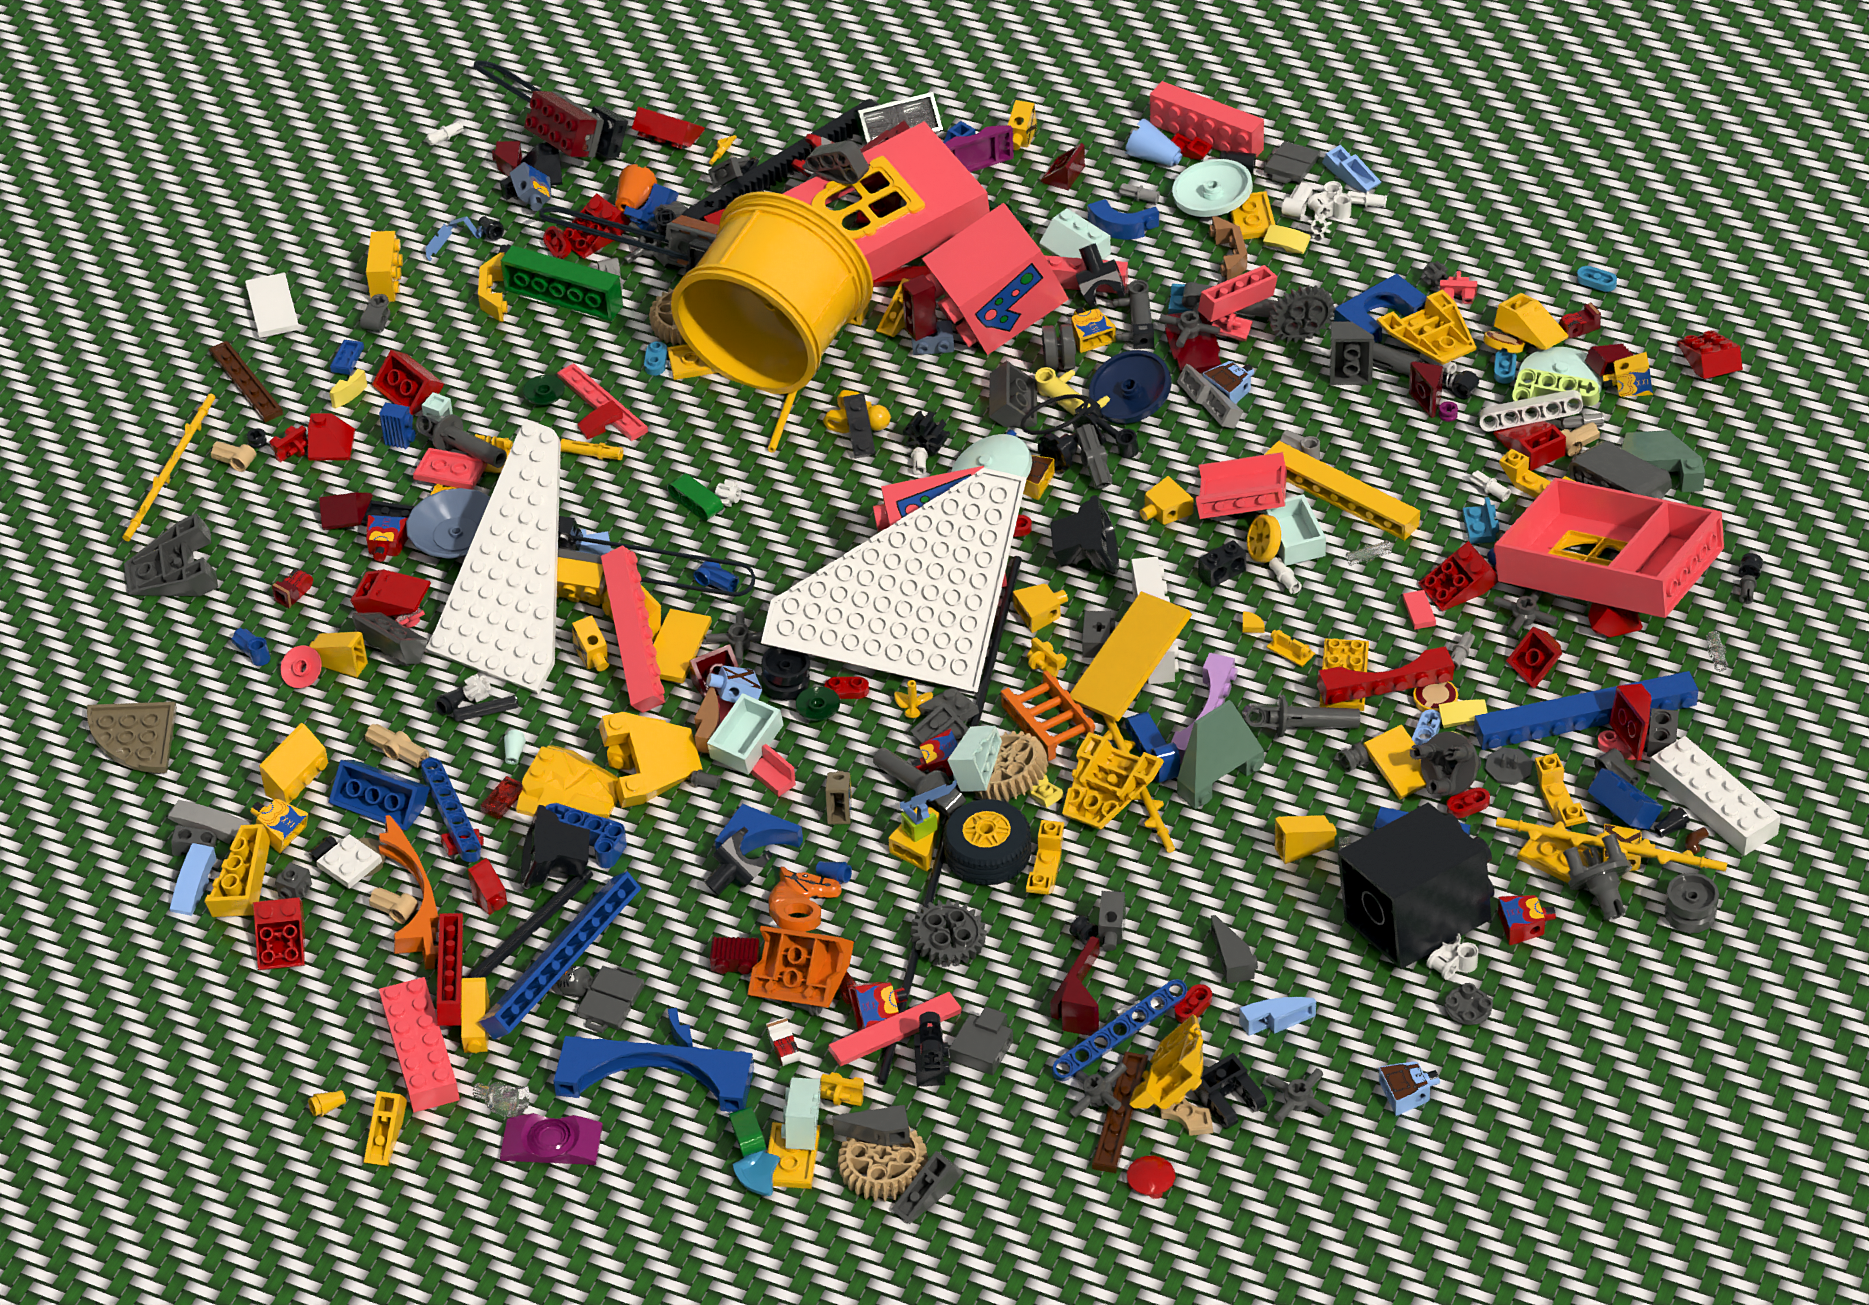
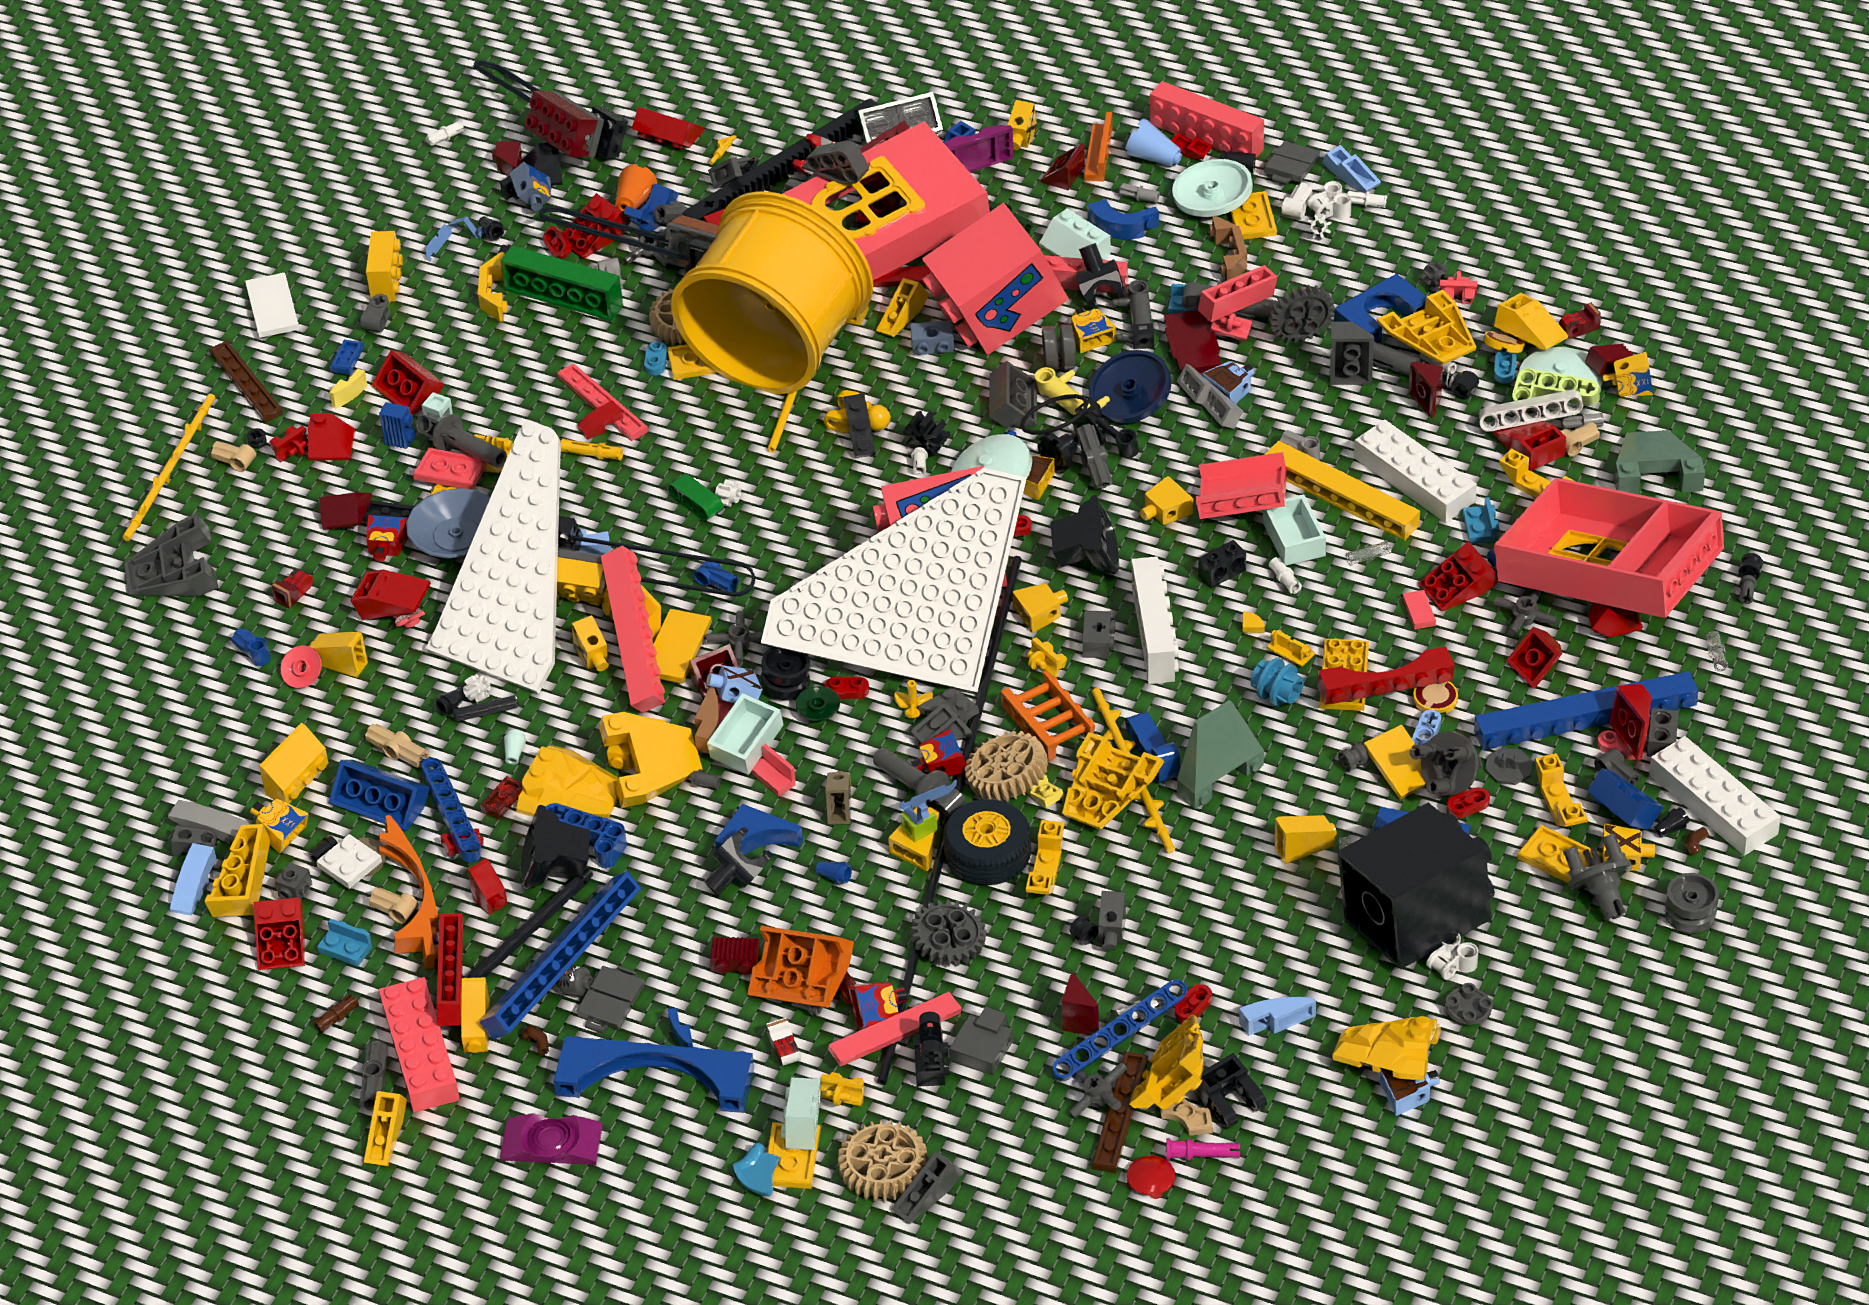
dark tan plate [87,702,177,773] -> none
yellow cone [308,1090,346,1117] -> none
dark grey slope [352,612,428,666] -> none
clear piece [473,1082,529,1117] -> none
dark green dish [523,375,565,405] -> none
black wheel [656,209,676,236] -> none
green beam [729,1106,767,1157] -> none
orange animal [768,866,842,932] -> none
dark grey slope [832,1105,910,1146] -> none
dark red brick [902,274,938,341] -> none
light aqua wedge [948,726,1002,792] -> none
dark red tile [1050,936,1100,1020] -> none
yellow tile [1070,591,1192,722] -> none
dark grey bar [1159,302,1221,348] -> none
lavender arch [1171,653,1238,765] -> none
dark grey slope [1211,915,1258,984] -> none
dark grey piece [1242,695,1360,737] -> none
yellow wheel [1247,514,1281,563] -> none
light yellow slope [1263,224,1311,254] -> none
dark grey bar [1266,1068,1332,1122] -> none
magenta bush [1439,401,1458,422] -> none
light yellow slope [1439,700,1488,728] -> none
light grey axle [1451,631,1475,671] -> none
white axle [1470,471,1511,502] -> none
yellow plant [1496,817,1728,872] -> none
red torso [1497,895,1556,945] -> none
dark grey windscreen [1569,441,1672,499] -> none
dark azure plate [1577,266,1617,292] -> none
red slope [1677,331,1743,379] -> none
none -> reddish brown pin [313,993,359,1033]
none -> dark azure bracket [317,919,372,967]
none -> dark grey piece [360,1041,388,1110]
none -> reddish brown arm [522,1025,549,1055]
none -> orange fence [1084,112,1113,182]
none -> dark pink pin [1166,1138,1240,1161]
none -> dark azure piece [1250,657,1304,706]
none -> yellow wedge [1333,1016,1441,1081]
none -> white brick [1354,420,1477,523]

